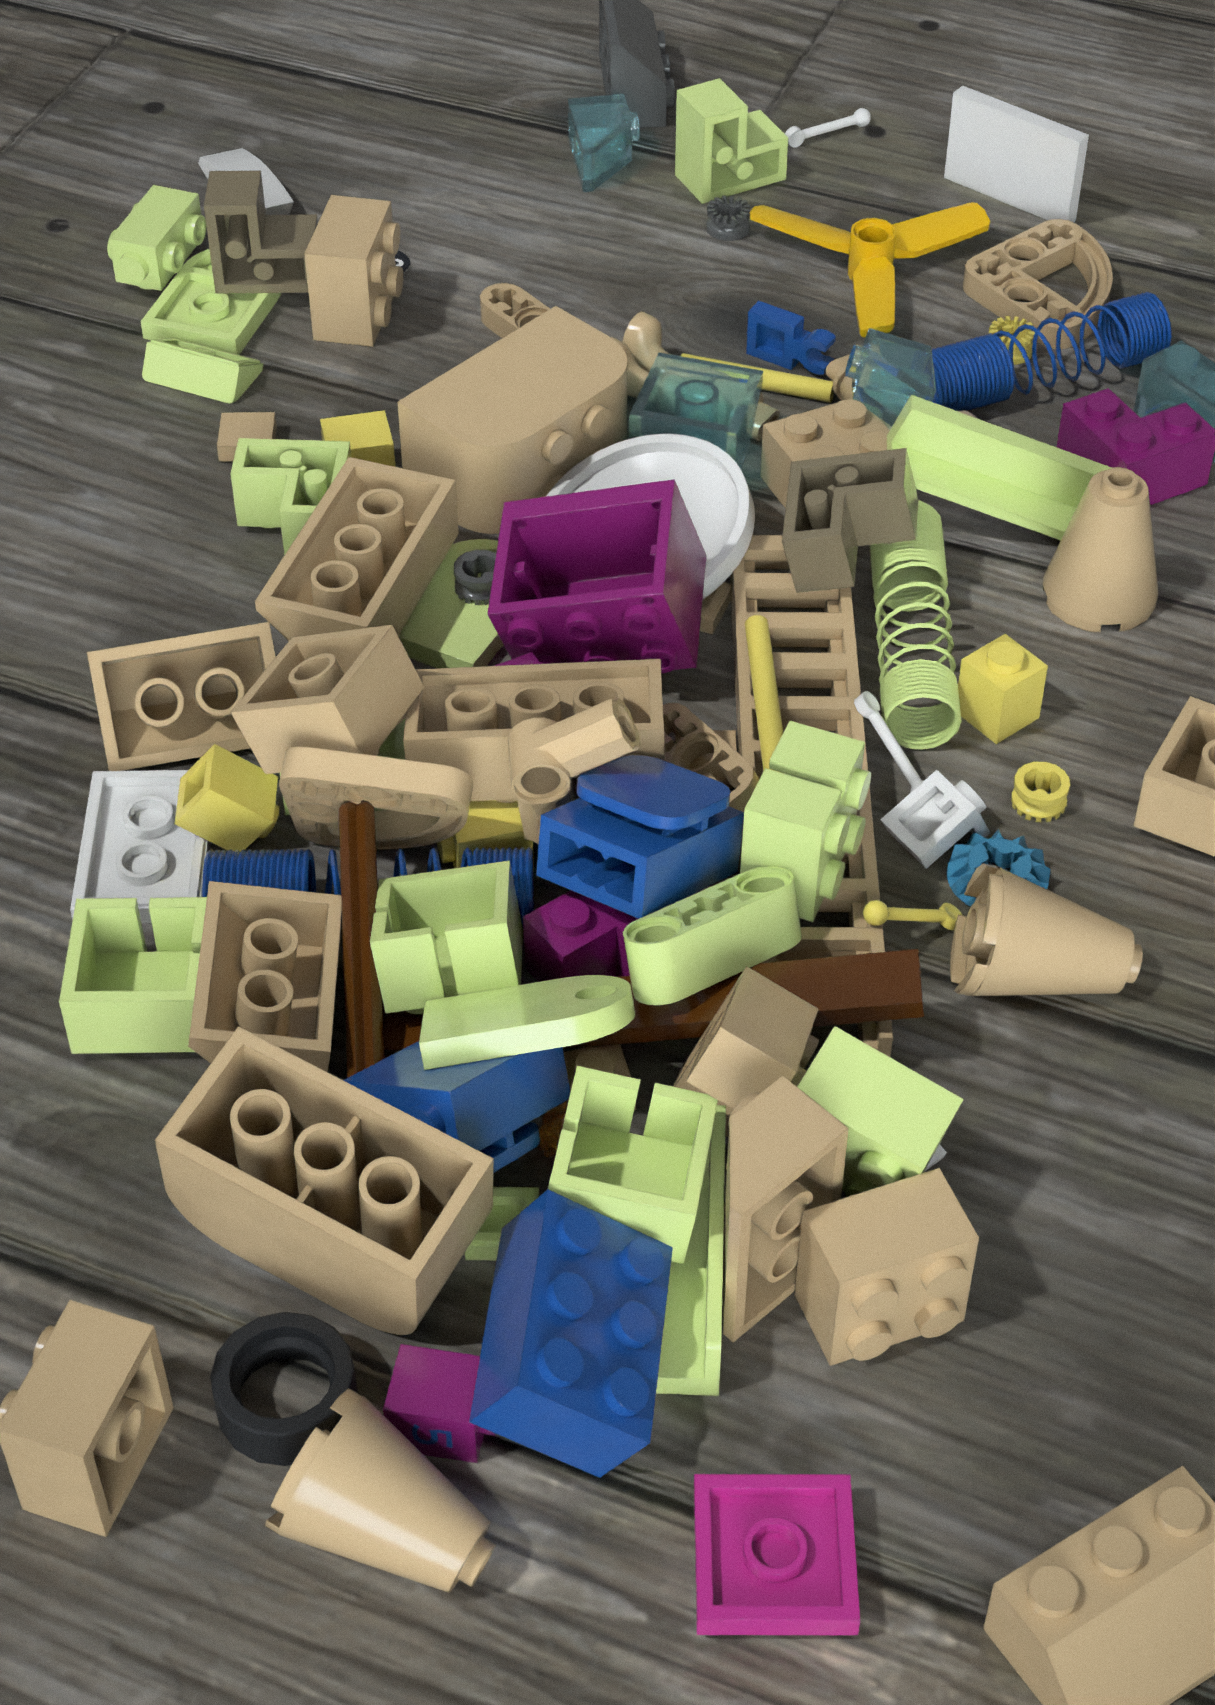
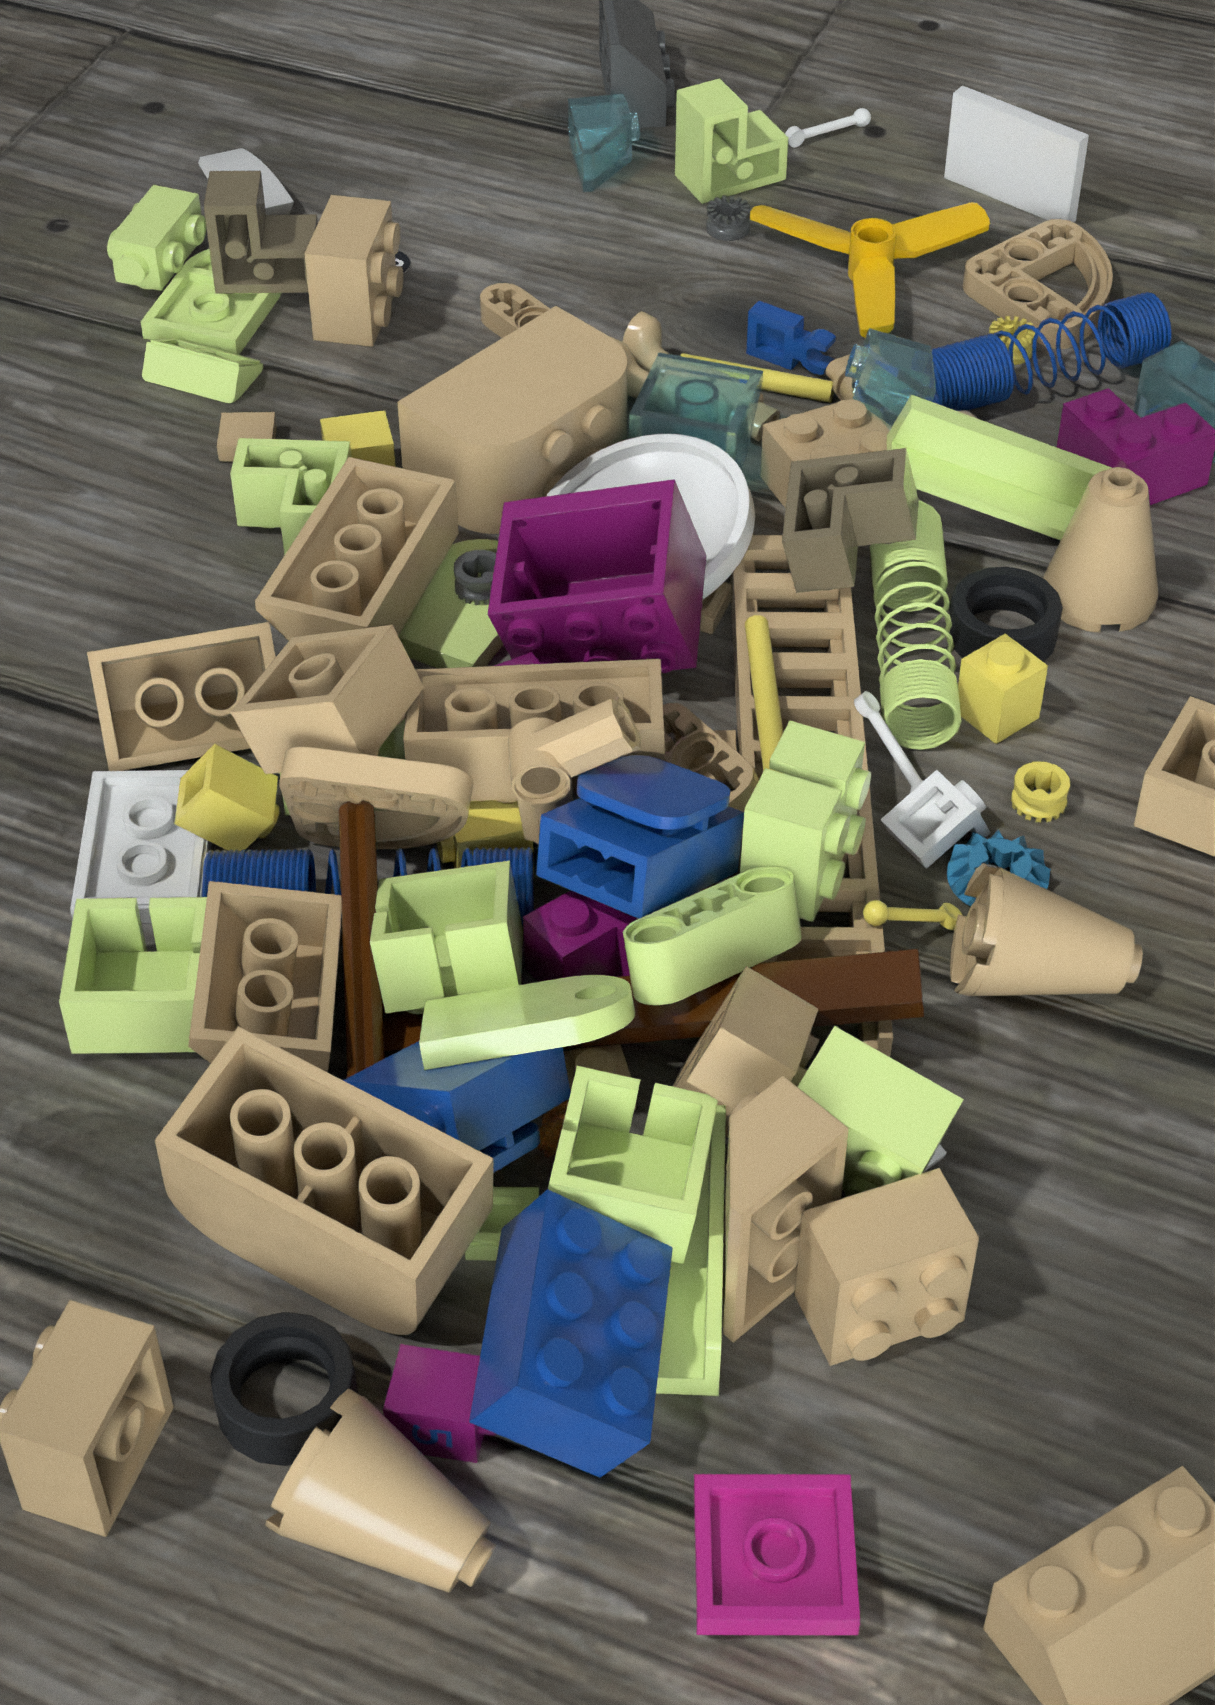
none -> black tyre [949,566,1063,662]

